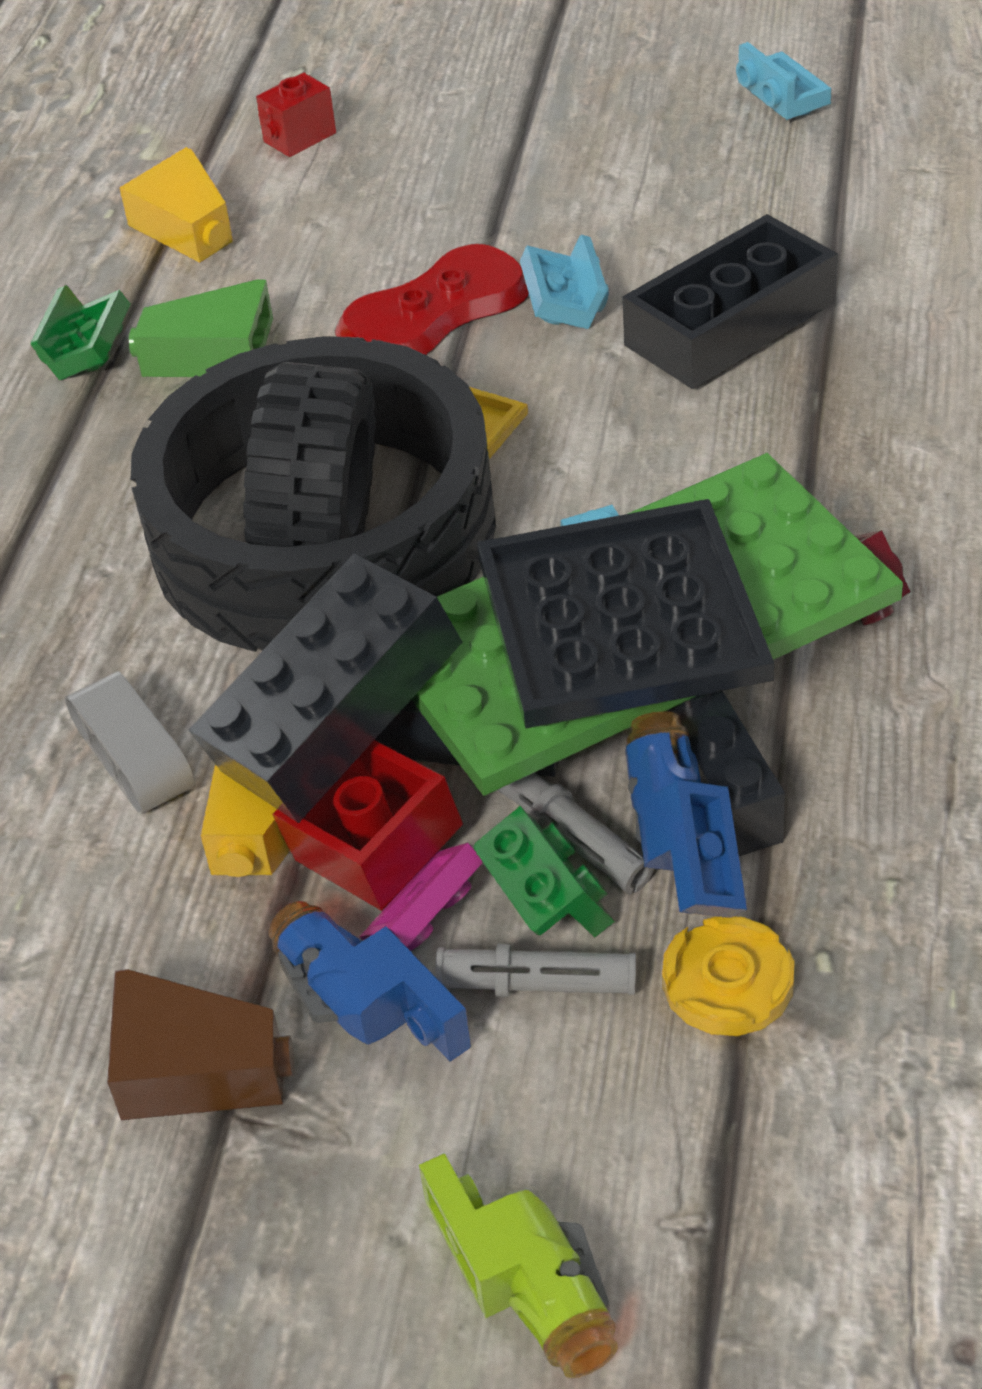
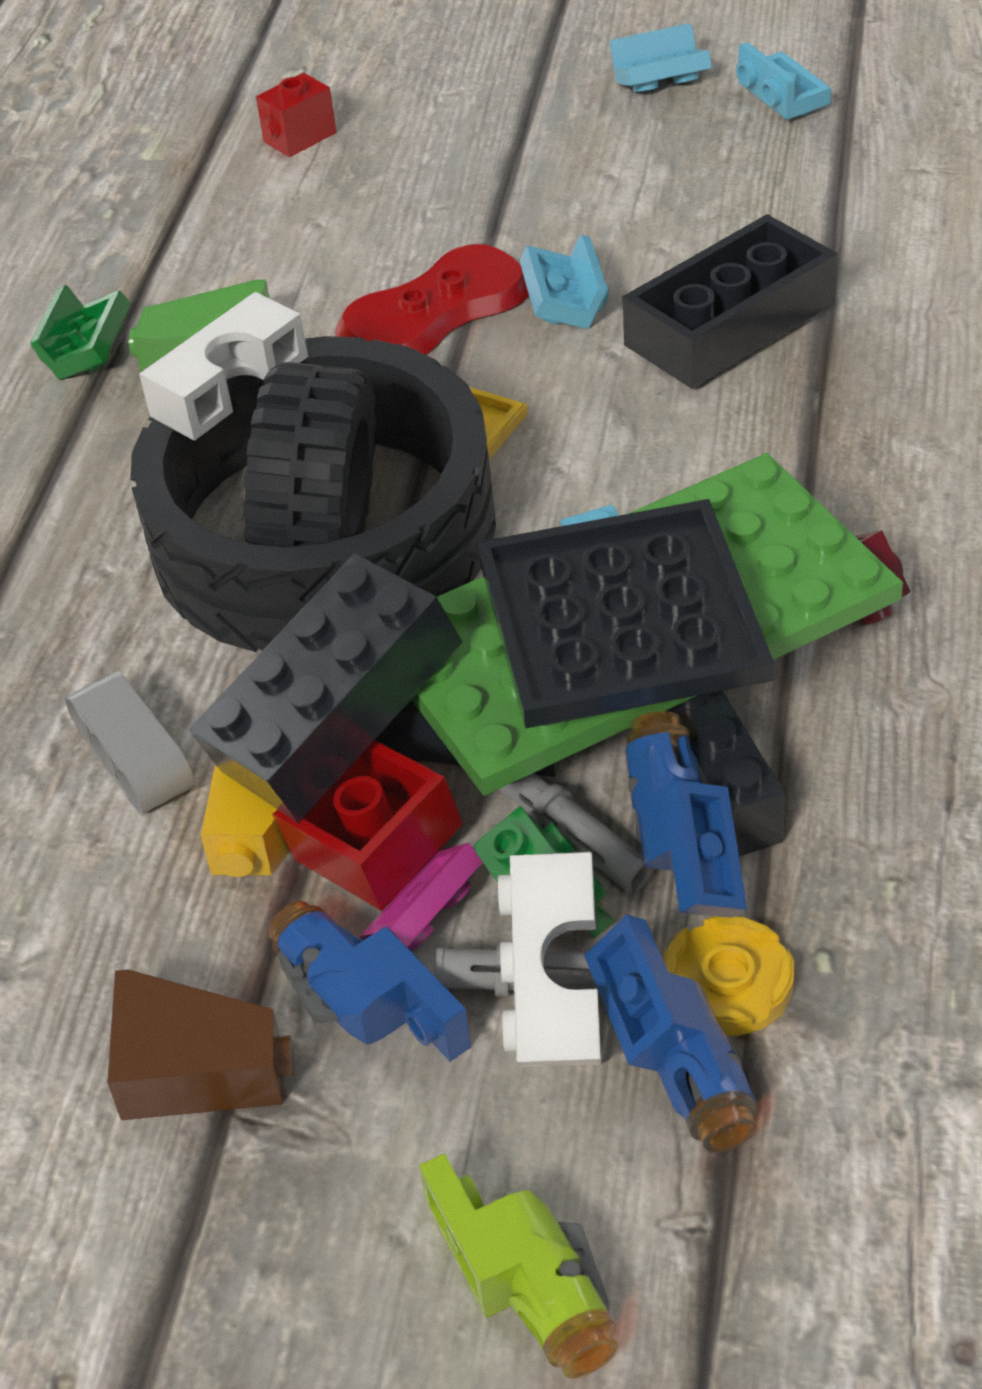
yellow slope [119,147,233,263] -> none
none -> white arch [139,292,308,441]
none -> white arch [498,852,602,1067]
none -> blue plate [584,914,757,1152]
none -> medium azure bracket [610,24,712,92]

